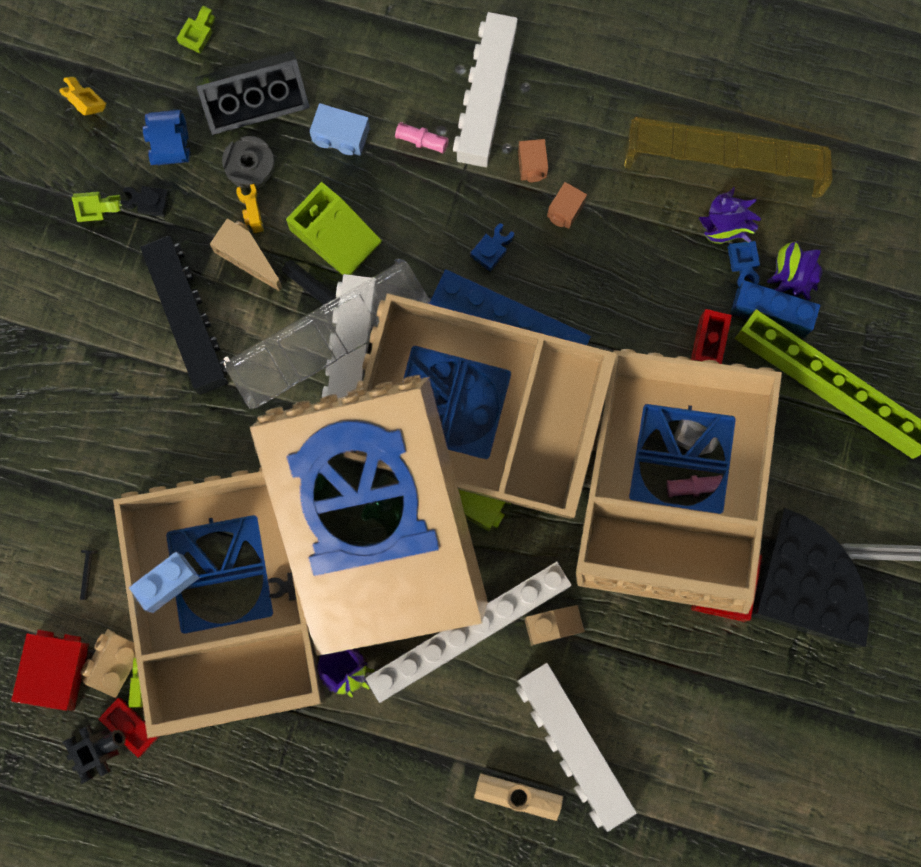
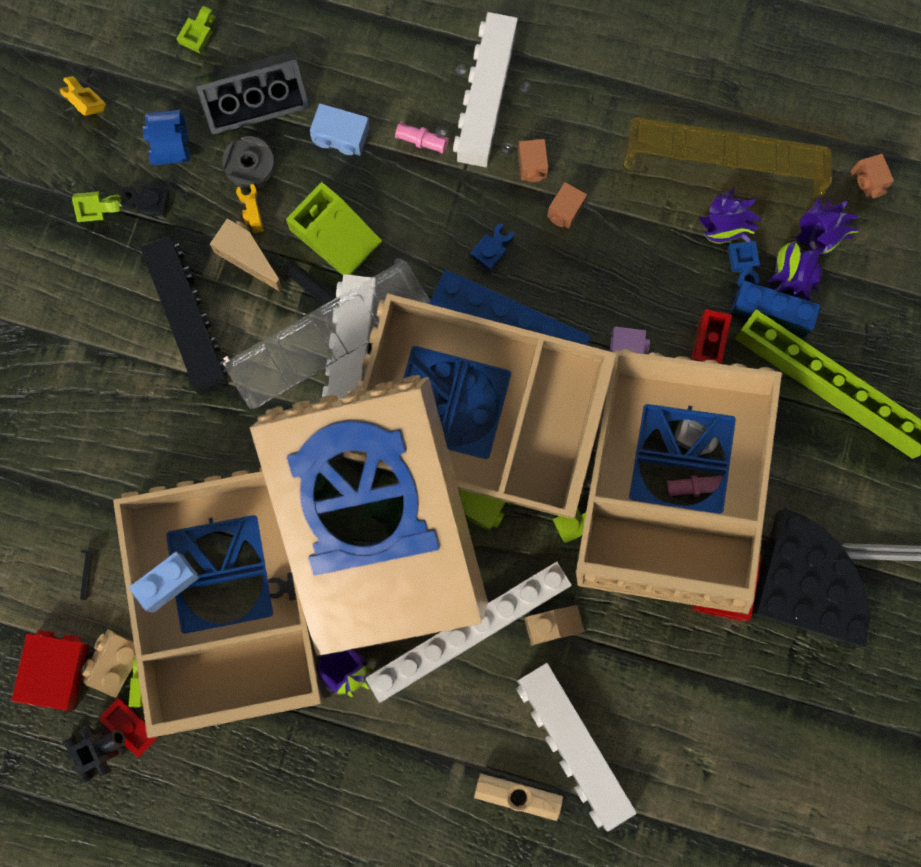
none -> lime plate [553,508,586,544]
none -> lavender brick [610,327,650,355]
none -> dark purple hair [795,198,859,256]
none -> nougat brick [850,154,894,198]

